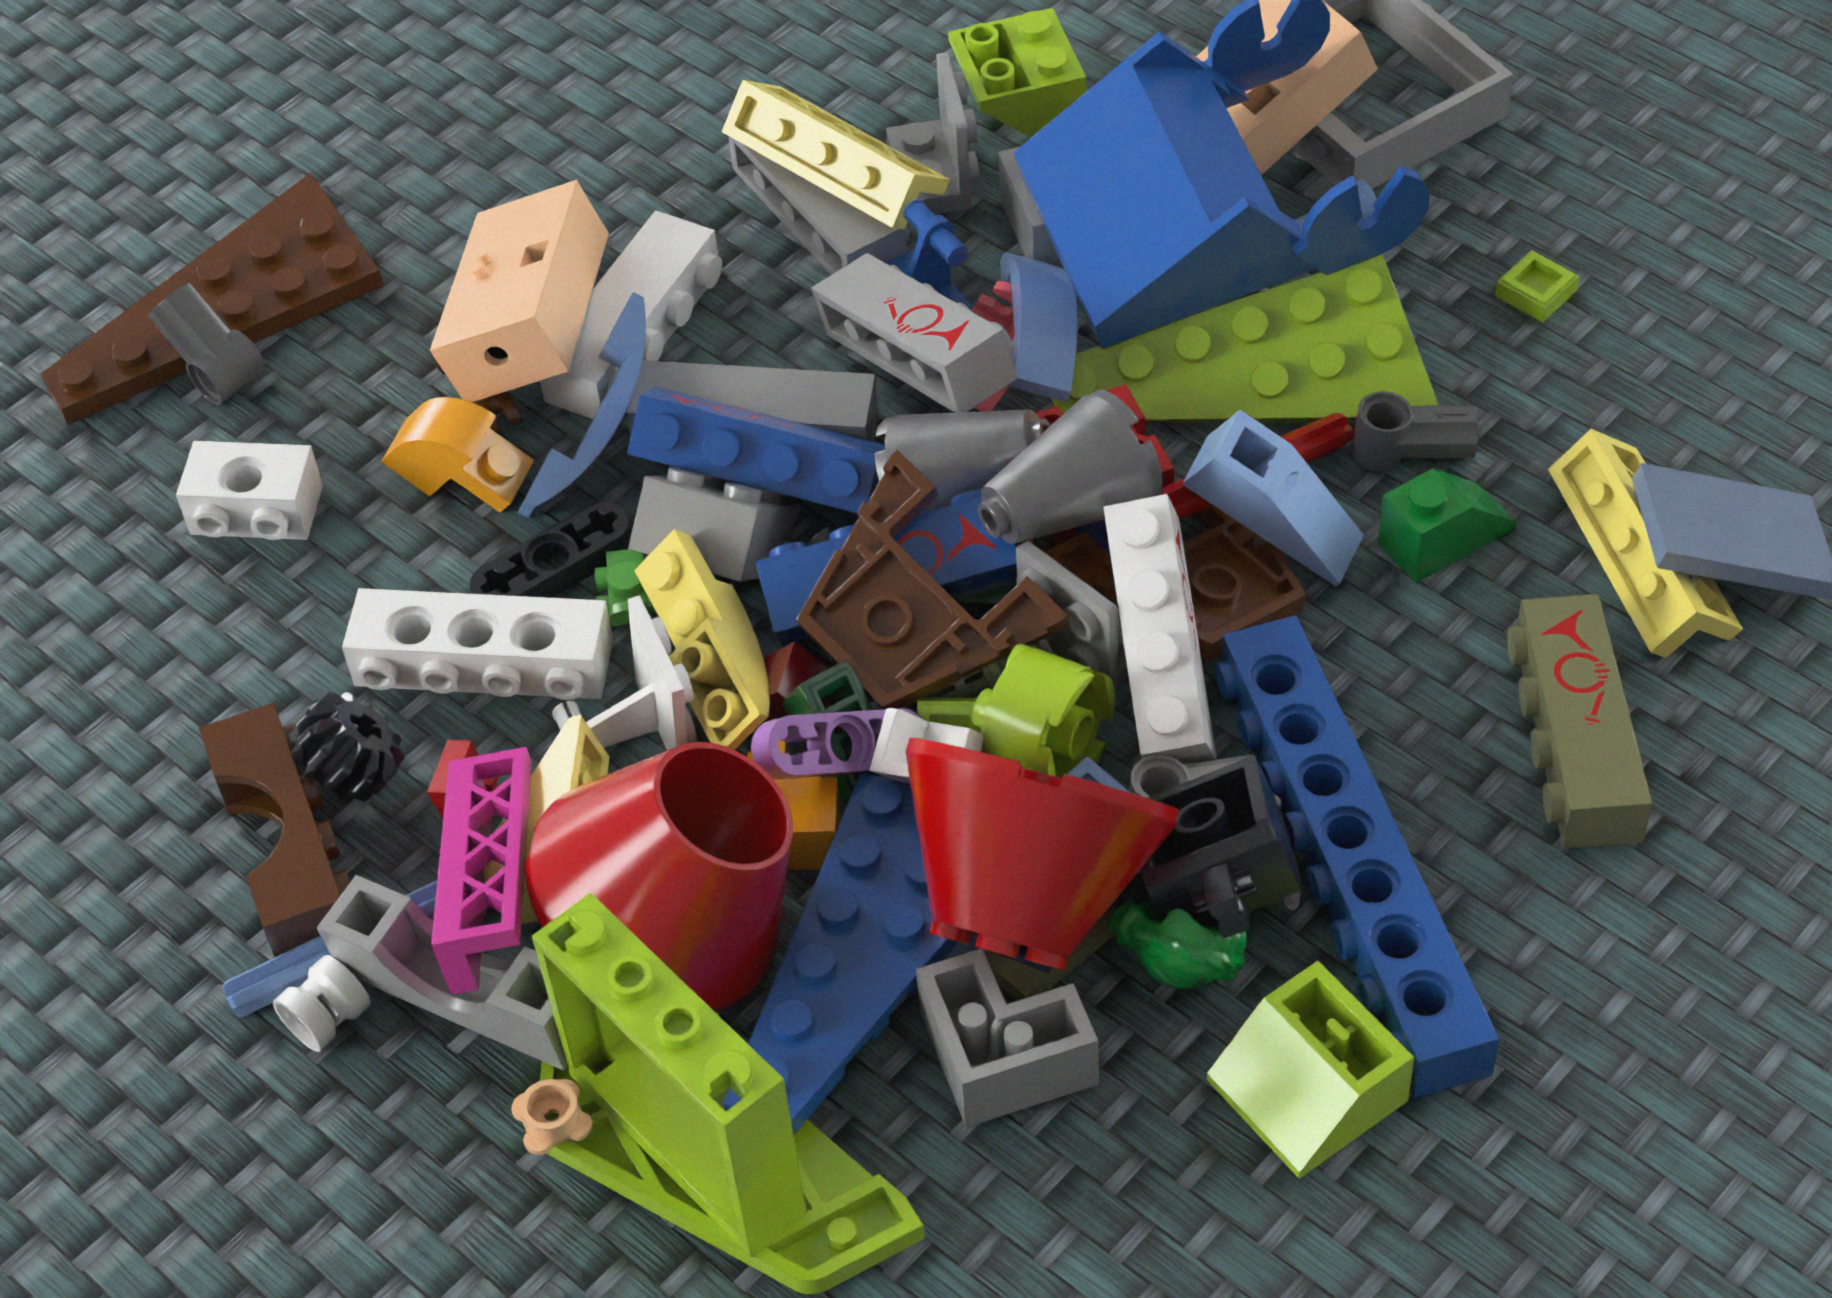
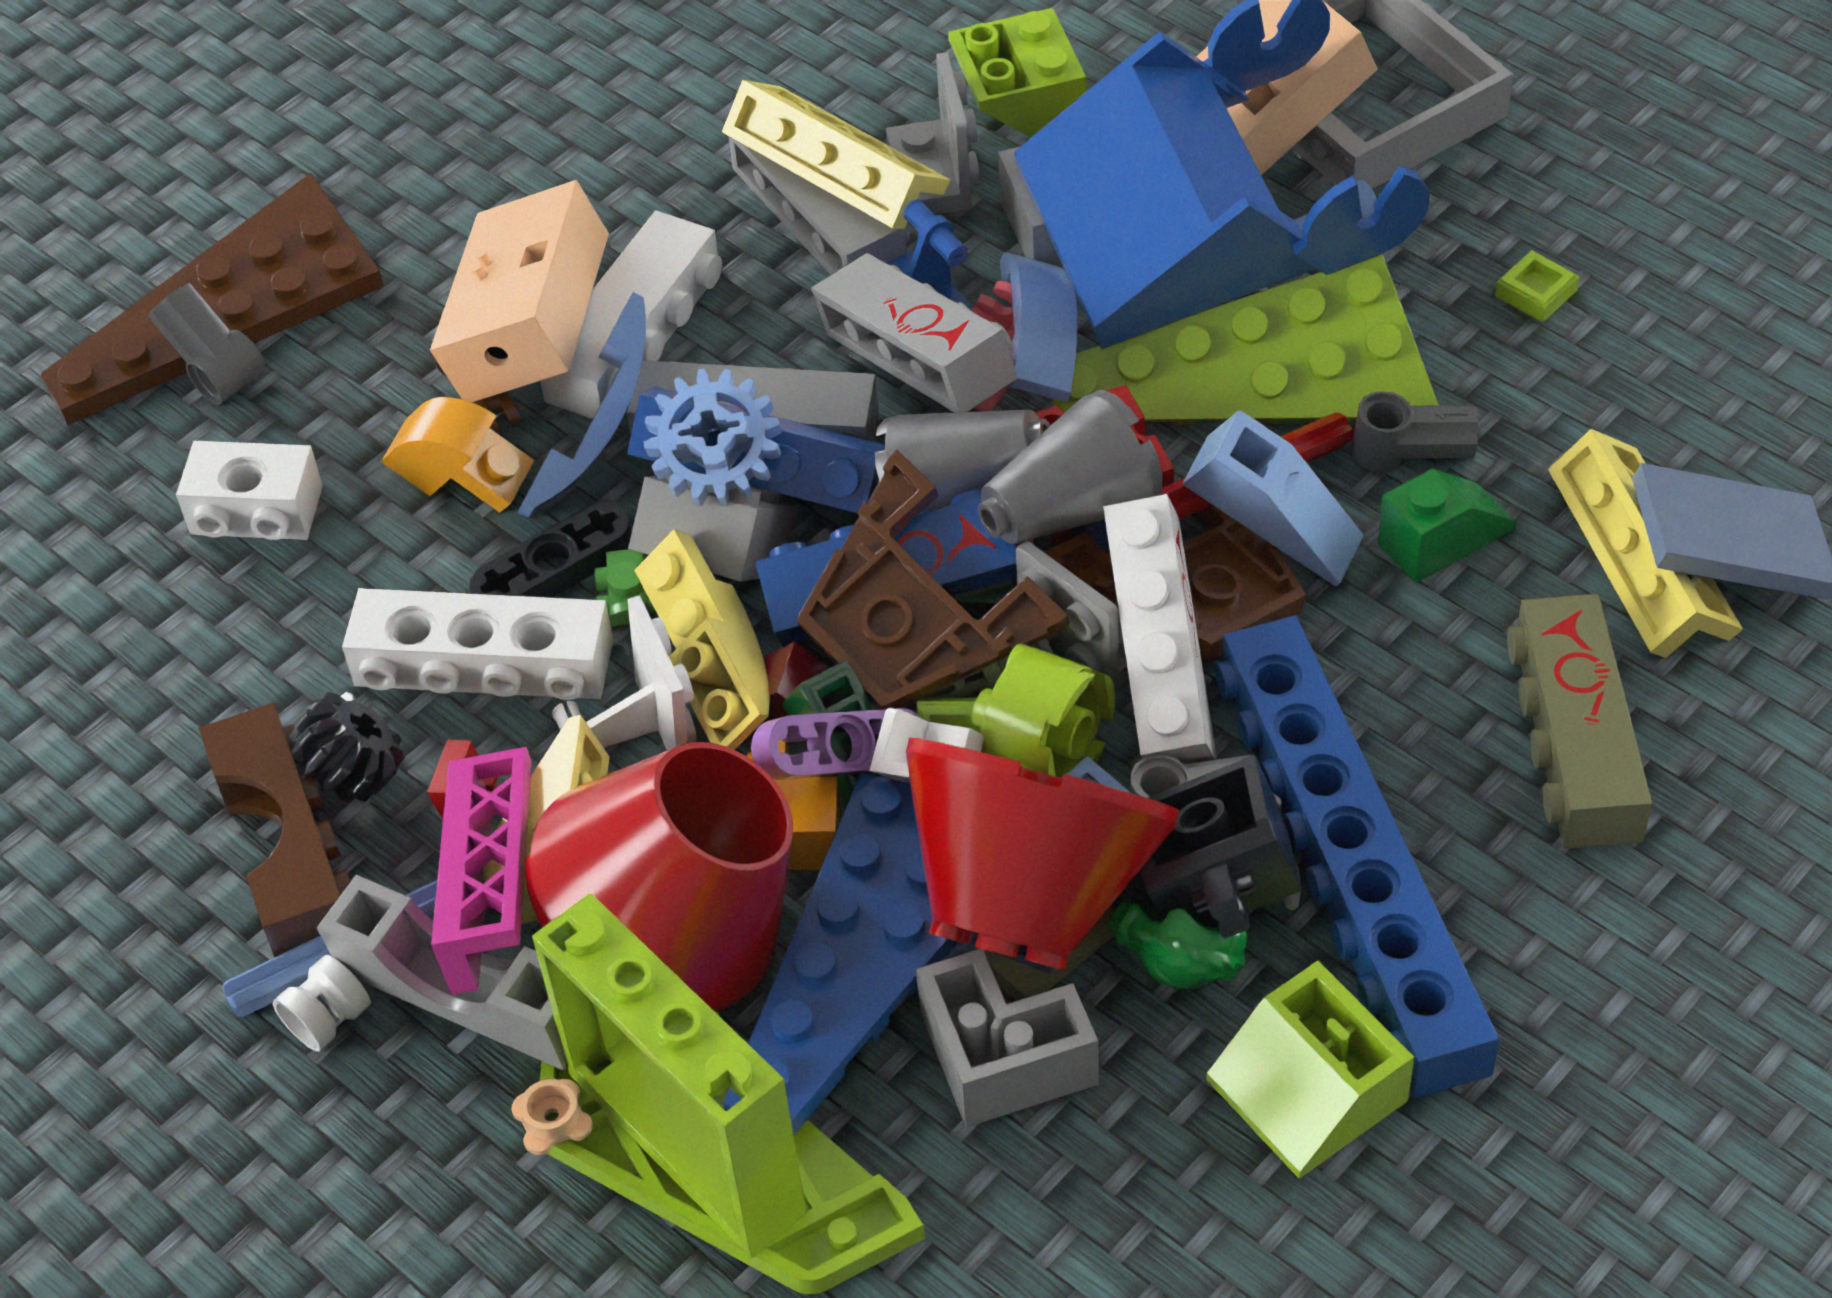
none -> light blue gear [643,368,782,506]

